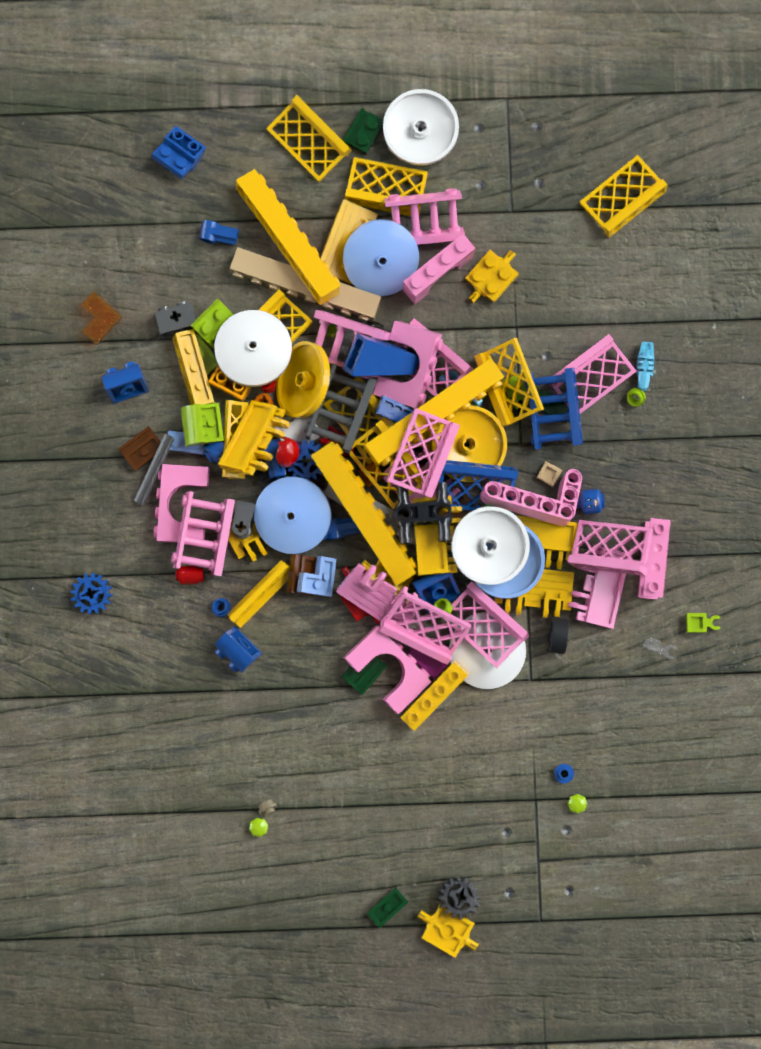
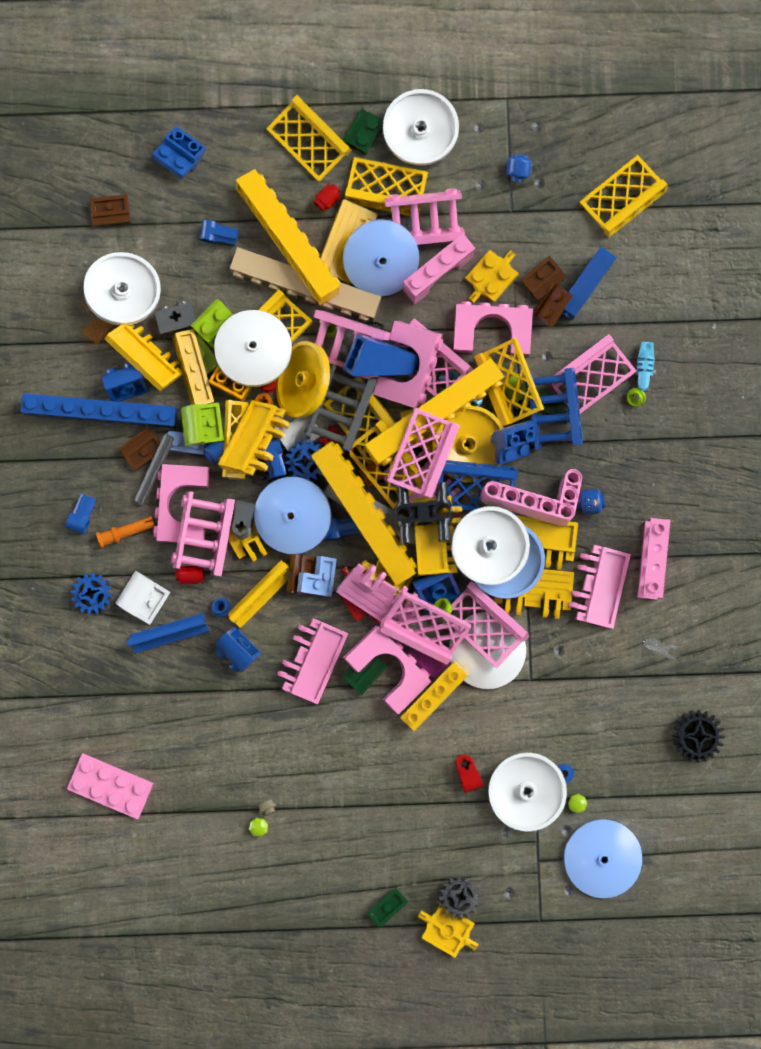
red hair [276,436,300,467] -> none
plate [374,395,414,423] -> none
tan tile [536,461,562,487] -> none
black tyre [549,616,569,654] -> none
bright pink fence [567,520,653,576] -> none
lime plate [686,613,720,633] -> none
none -> blue brick [21,393,178,429]
none -> blue piece [65,494,97,535]
none -> bright pink plate [67,753,154,819]
none -> white dish [84,252,161,325]
none -> reddish brown plate [90,194,131,227]
none -> orange pin [96,516,155,549]
none -> yellow hinge [105,324,184,391]
none -> white brick [115,571,170,625]
none -> blue fence [127,613,209,654]
none -> bright pink hinge [277,618,348,704]
none -> red brick [313,184,341,212]
none -> bright pink arch [453,302,533,357]
none -> red piece [455,754,483,793]
none -> white dish [489,753,567,831]
none -> blue brick [491,420,536,465]
none -> blue head [506,154,532,182]
none -> reddish brown plate [520,255,567,302]
none -> reddish brown plate [533,281,573,328]
none -> blue slope [561,247,617,320]
none -> light blue dish [564,819,642,898]
none -> black gear [672,710,725,763]

